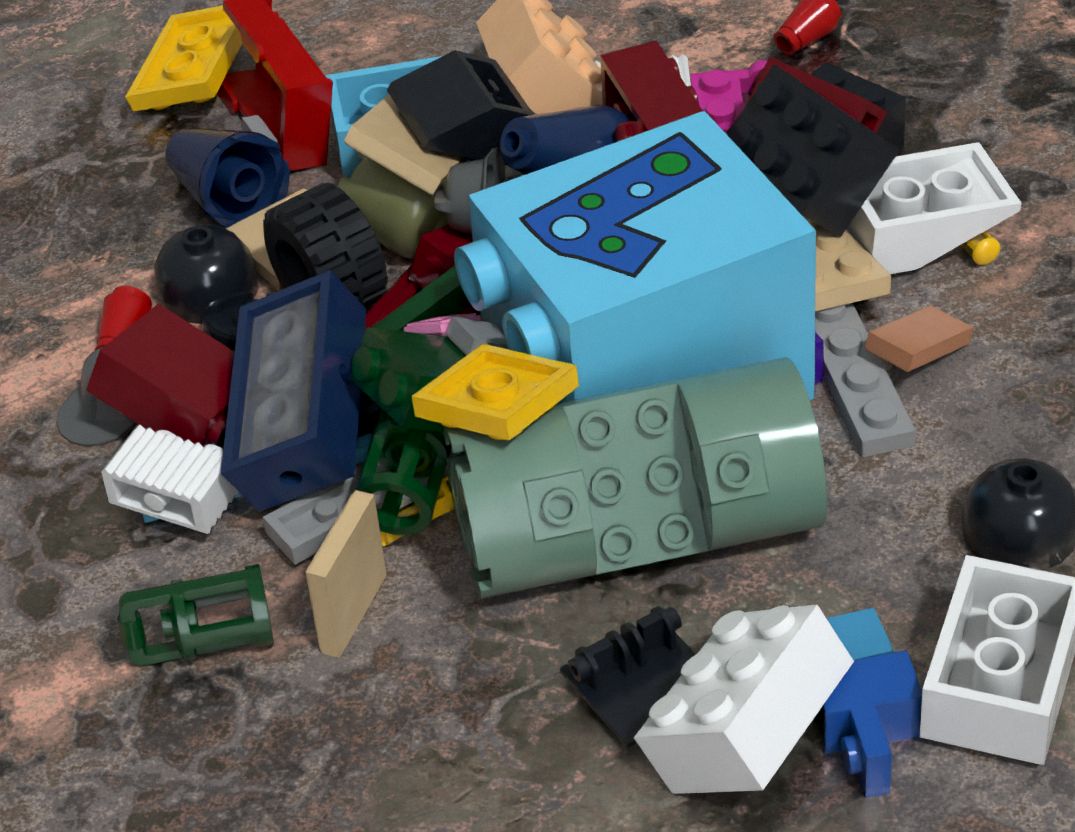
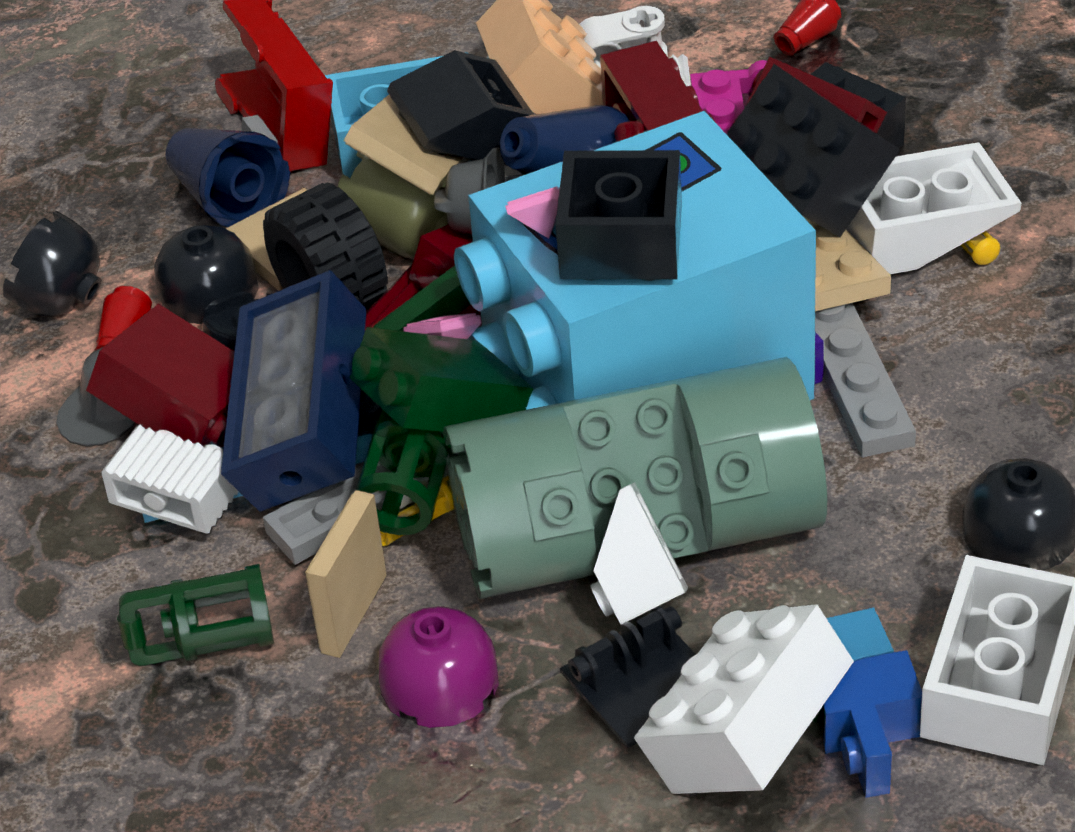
yellow plate [125,5,243,112] -> none
yellow plate [412,344,579,441] -> none
light grey tile [446,316,509,356] -> none
nougat tile [865,305,974,372] -> none
none -> black cylinder [3,211,102,317]
none -> magenta cylinder [378,606,499,728]
none -> bright pink slope [505,186,560,239]
none -> black brick [556,150,682,281]
none -> white piece [579,6,668,63]
none -> white slope [591,482,688,624]

